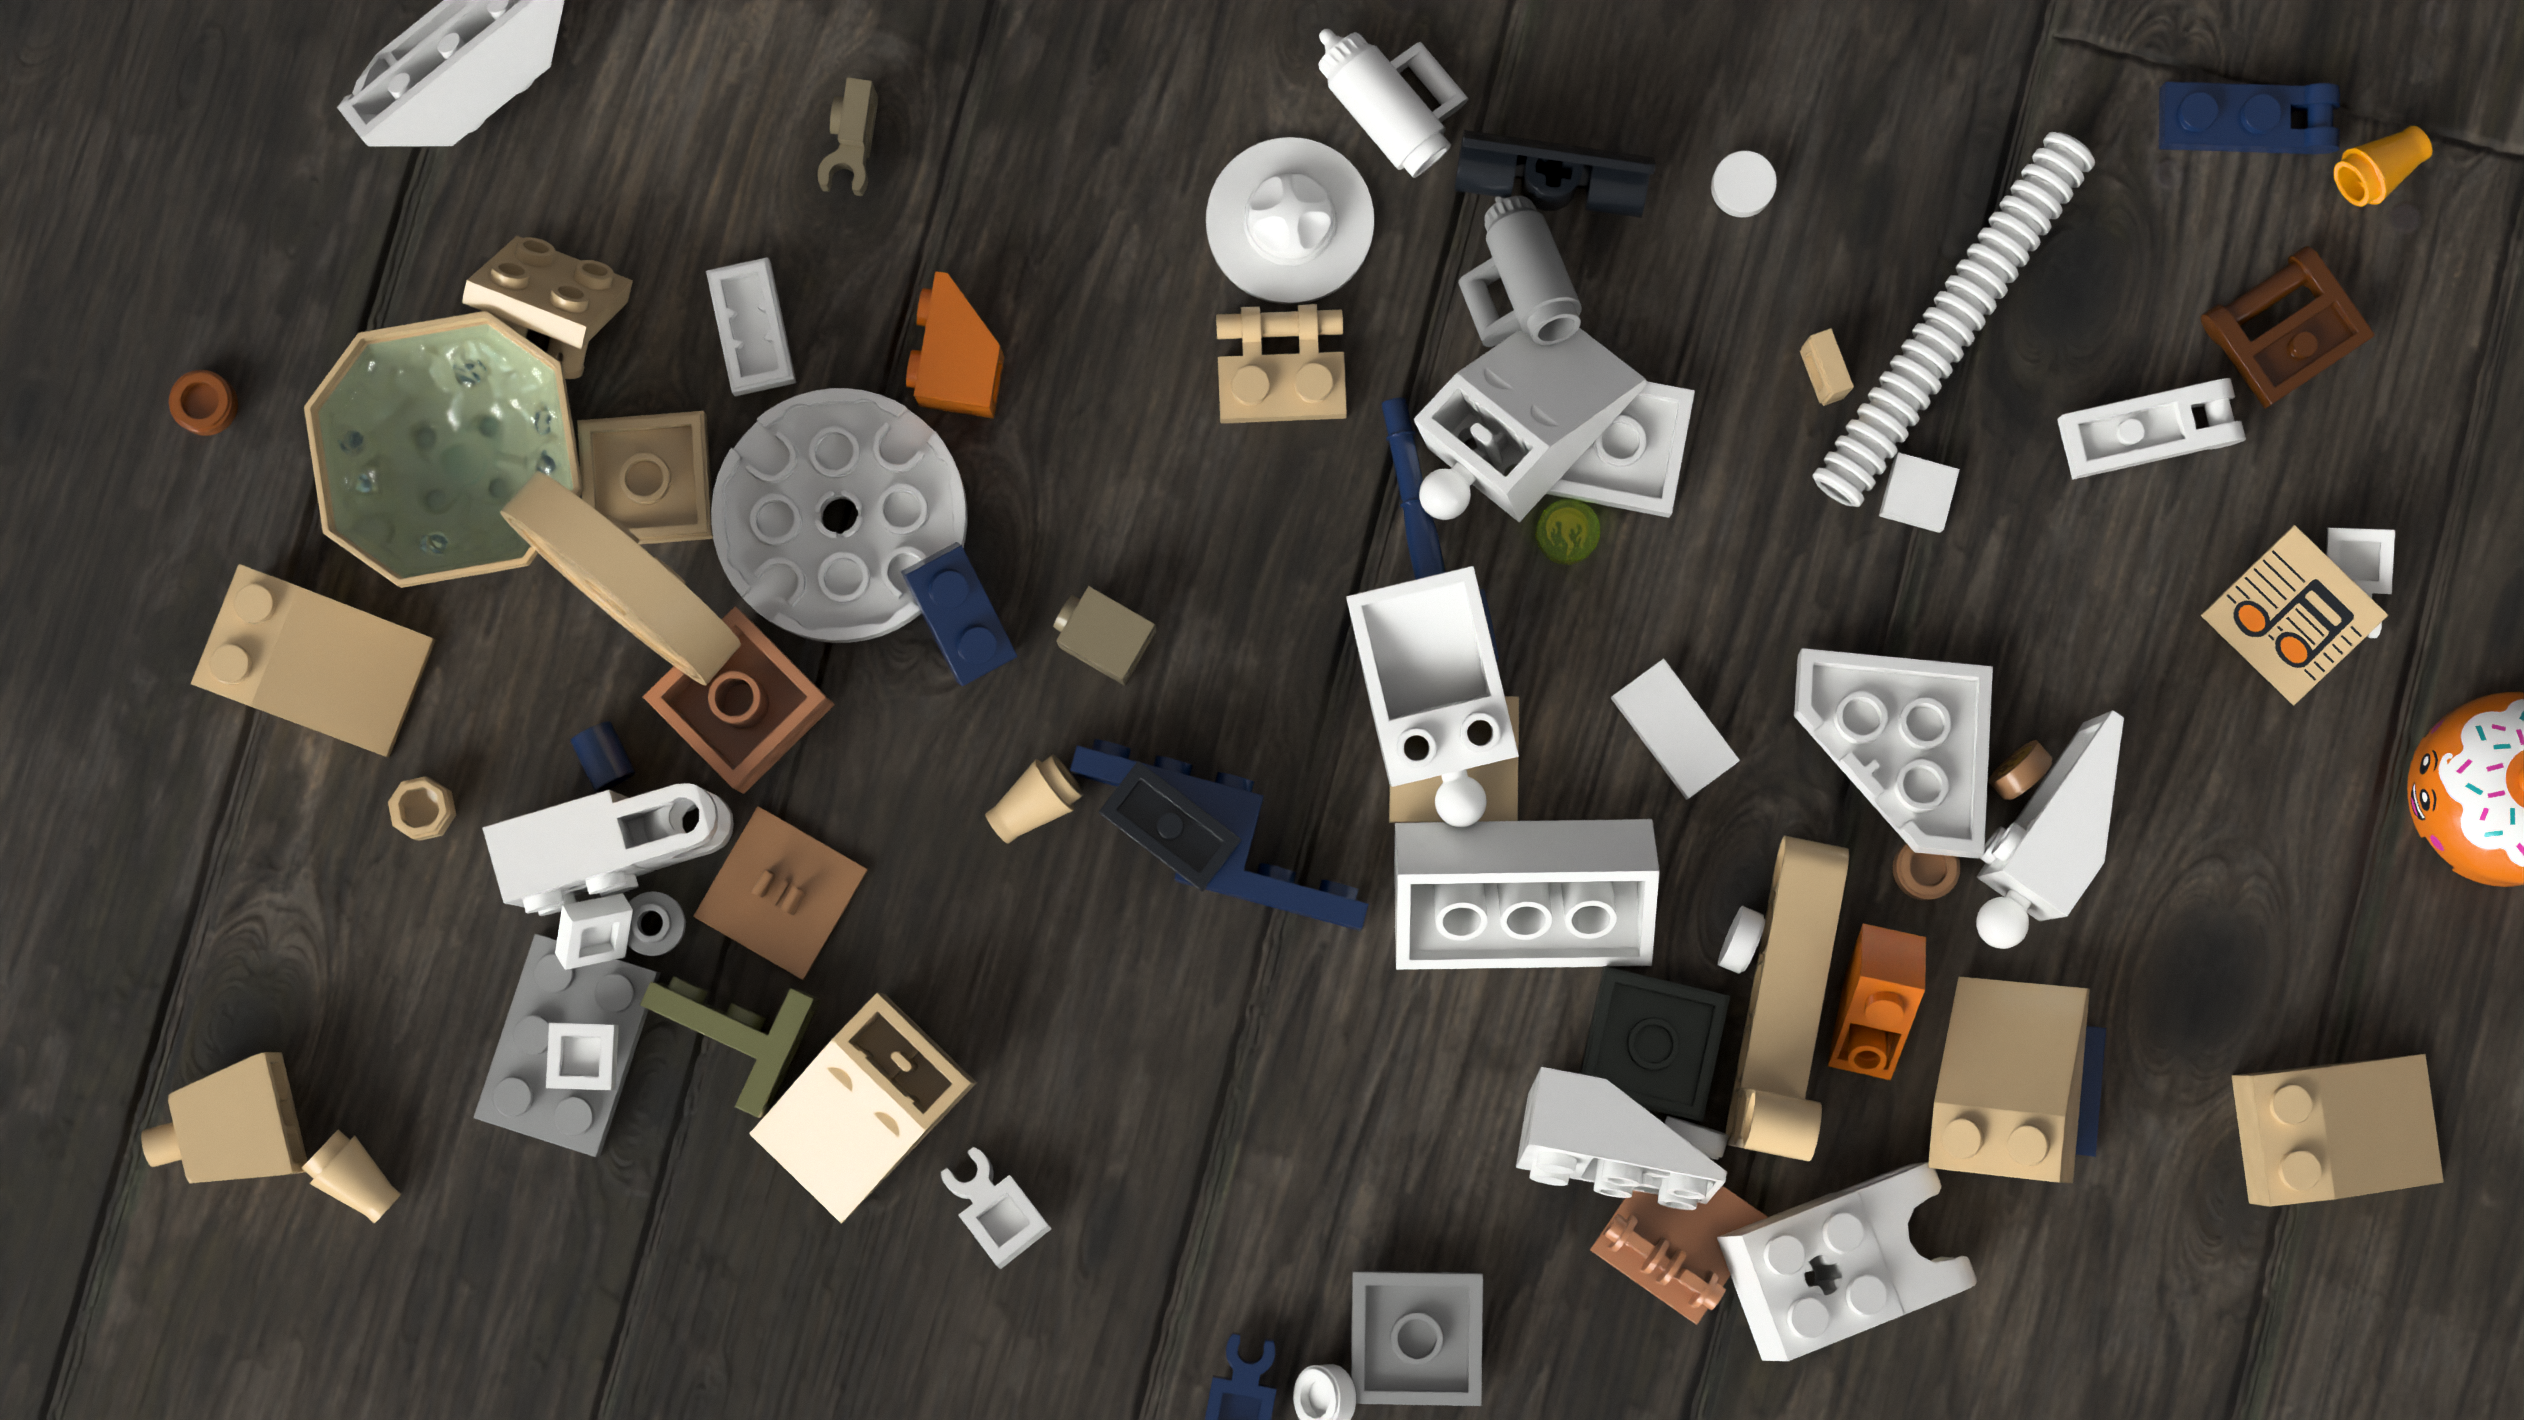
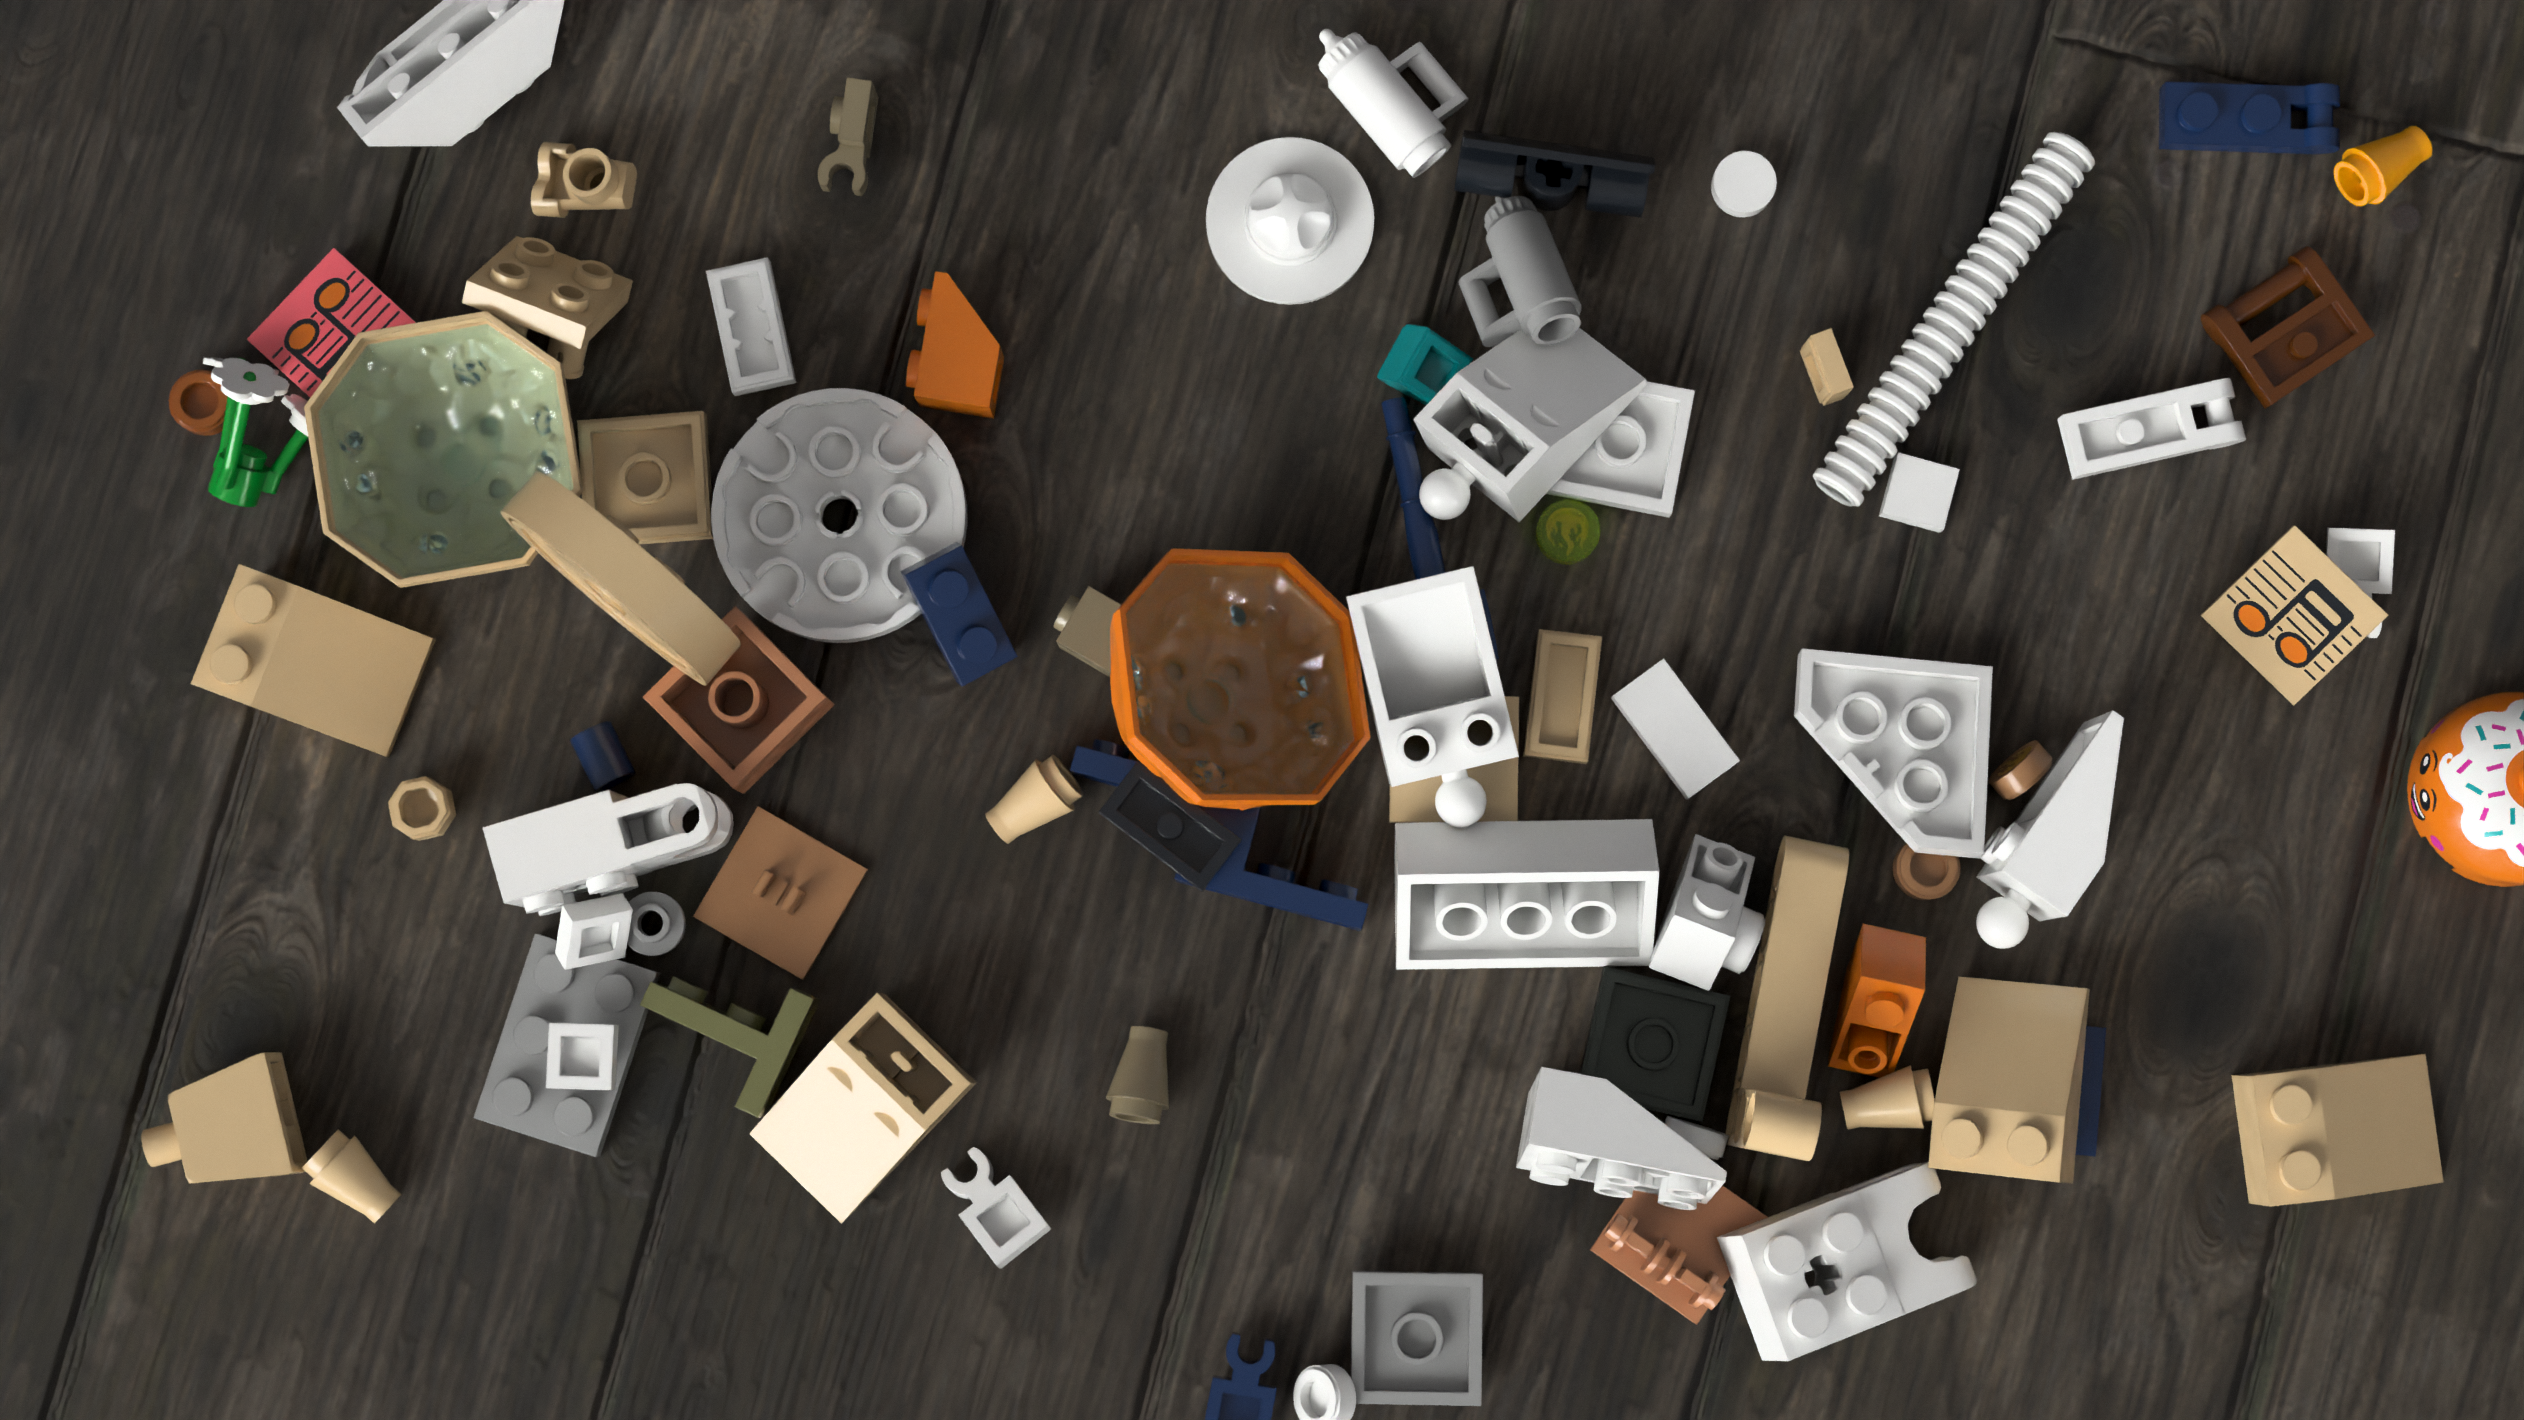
tan plate [1216,304,1347,423] -> none
none -> green plant [203,357,348,507]
none -> coral tile [247,248,416,398]
none -> tan plate [531,142,637,218]
none -> dark tan cone [1106,1026,1169,1124]
none -> clear light blue rock [1110,548,1371,811]
none -> teal slope [1377,324,1473,405]
none -> tan tile [1523,629,1602,764]
none -> white slope [1649,834,1755,991]
none -> tan cone [1840,1065,1935,1129]

